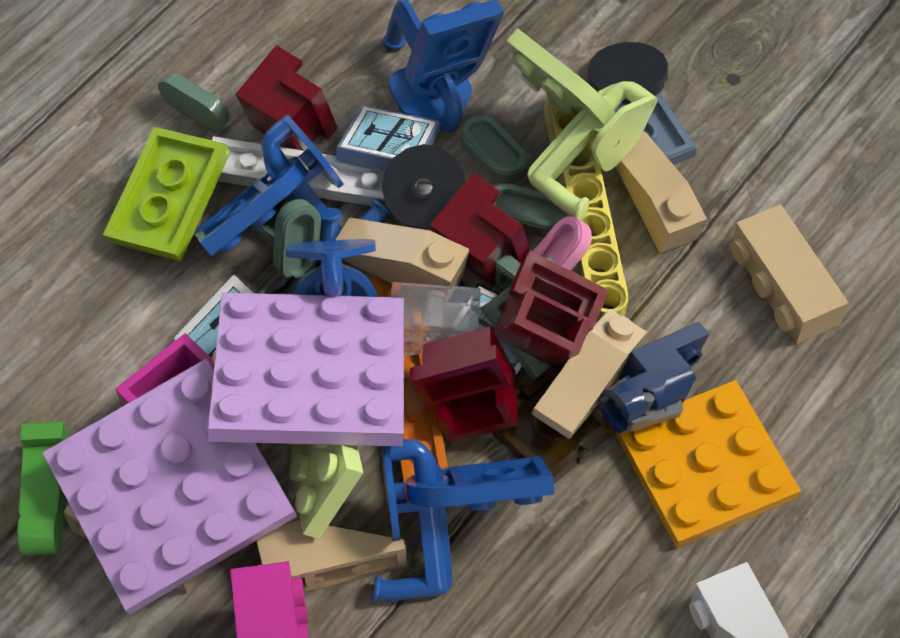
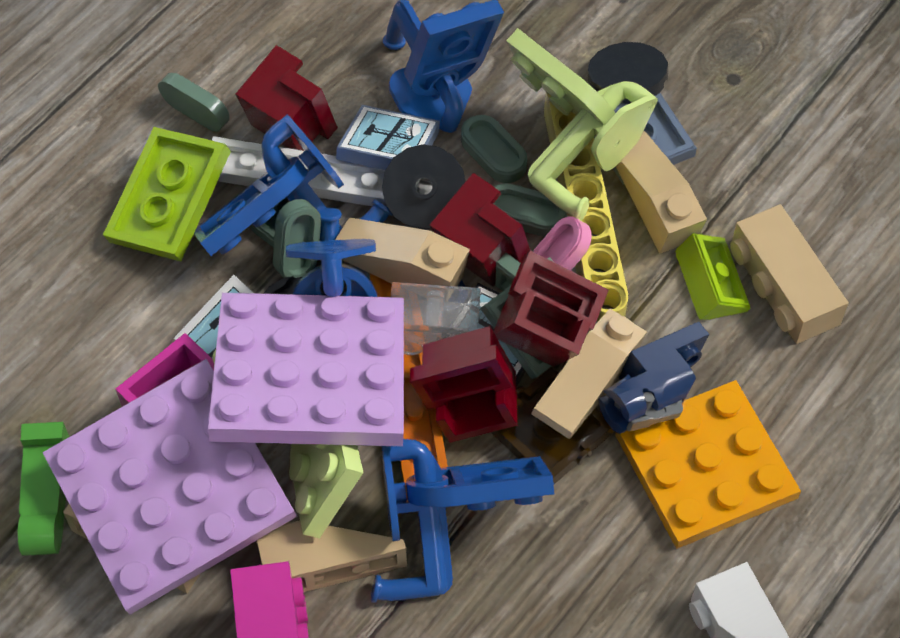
none -> lime slope [675,233,751,320]

